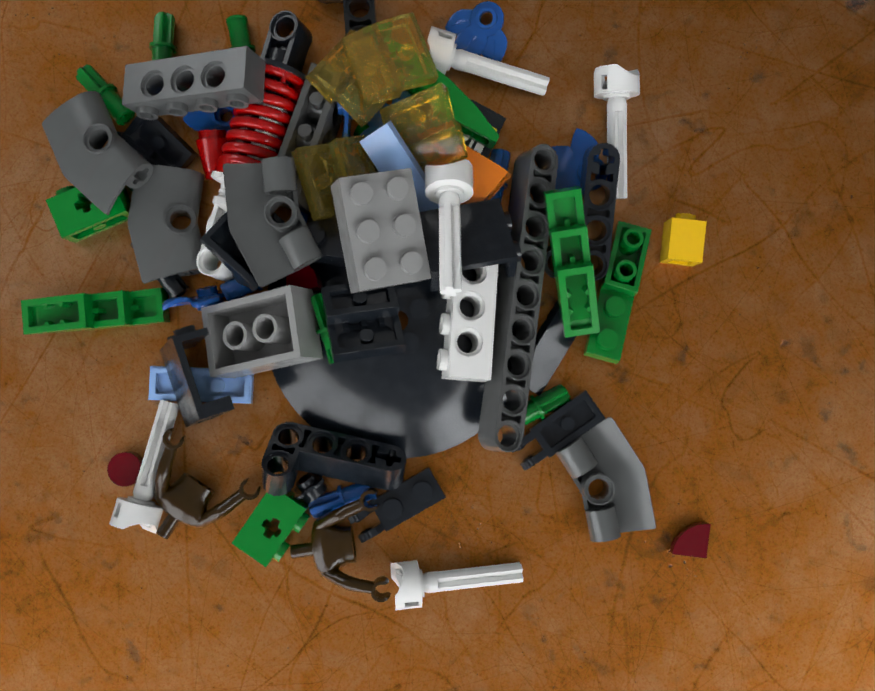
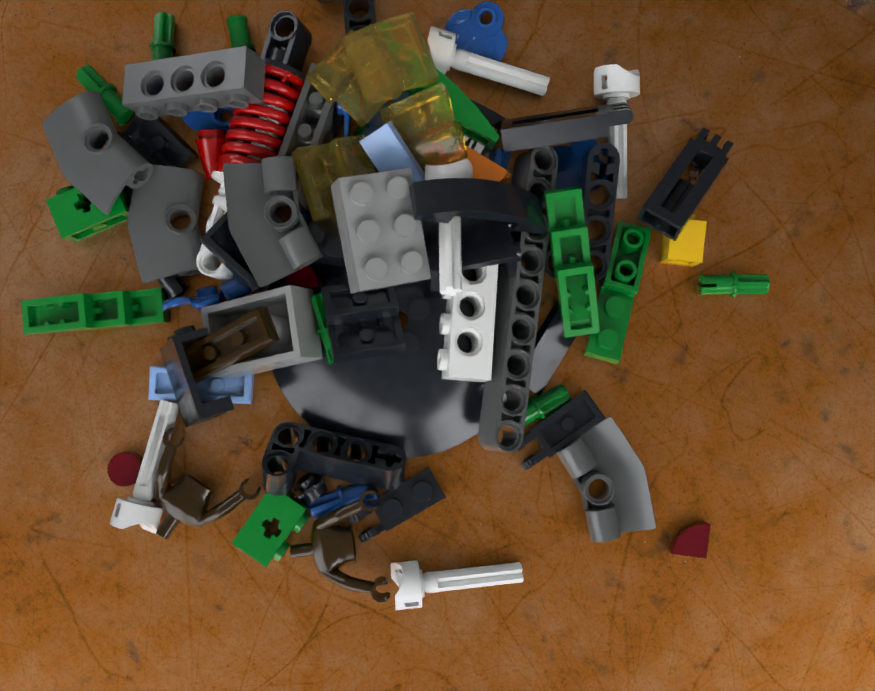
none -> dark brown tile [184,306,280,384]
none -> black slope [409,178,546,234]
none -> black hinge [501,102,634,152]
none -> black hinge [637,128,734,241]
none -> green axle [698,271,770,298]

